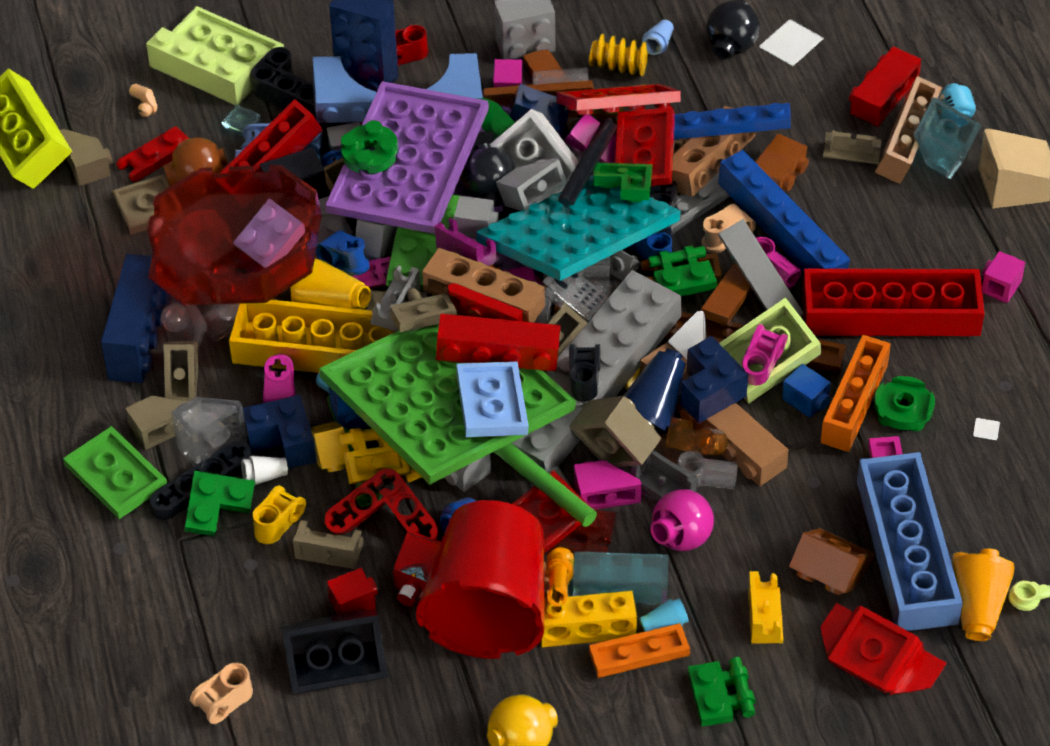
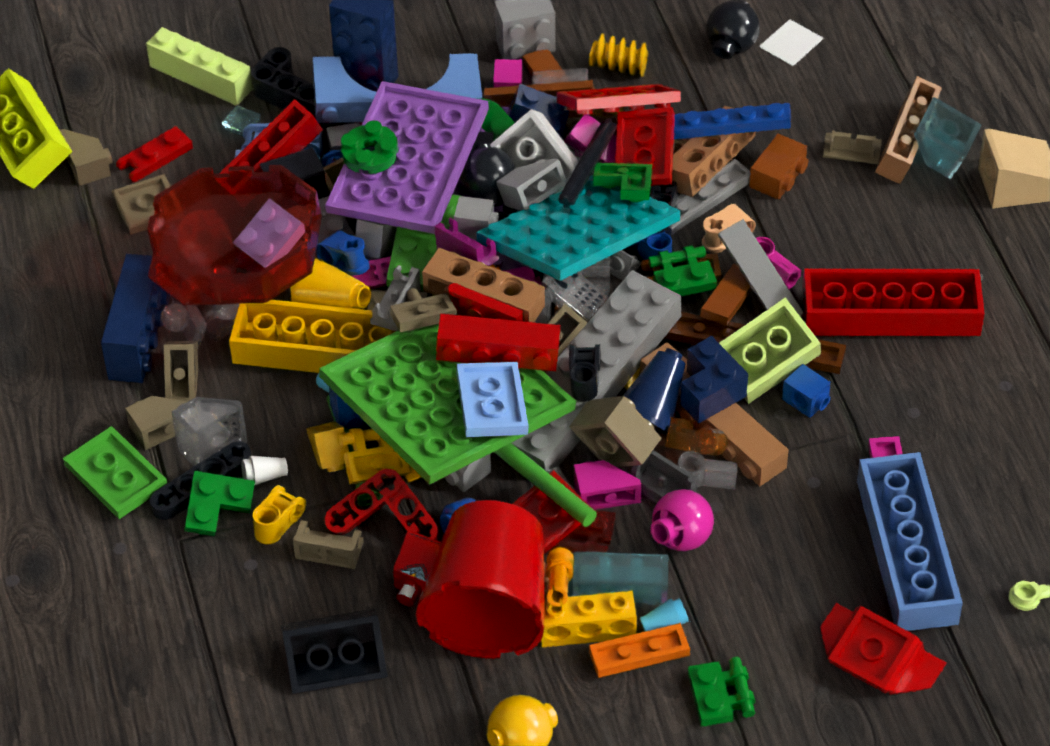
light nougat arm [129,84,158,117] -> none
dark orange brick [164,137,228,193] -> none
yellowish green tile [172,6,284,78] -> none
light nougat piece [190,663,253,724] -> none
dark blue brick [241,395,317,469] -> none
dark pink piece [263,354,295,403] -> none
red brick [327,568,378,615] -> none
red piece [395,25,429,66] -> none
light blue cone [642,20,674,55] -> none
white slope [668,311,706,359] -> none
blue brick [718,150,850,272] -> none
dark pink piece [742,324,788,386] -> none
yellow hinge [748,571,783,644] -> none
dark orange slope [789,528,876,595] -> none
orange brick [821,335,891,452] -> none
red brick [849,46,922,127] -> none
green plate [874,376,935,431] -> none
medium azure head [937,83,976,126] -> none
light orange cone [951,549,1014,641] -> none
white sticker [973,418,1000,440] -> none
dark pink brick [982,251,1025,303] -> none

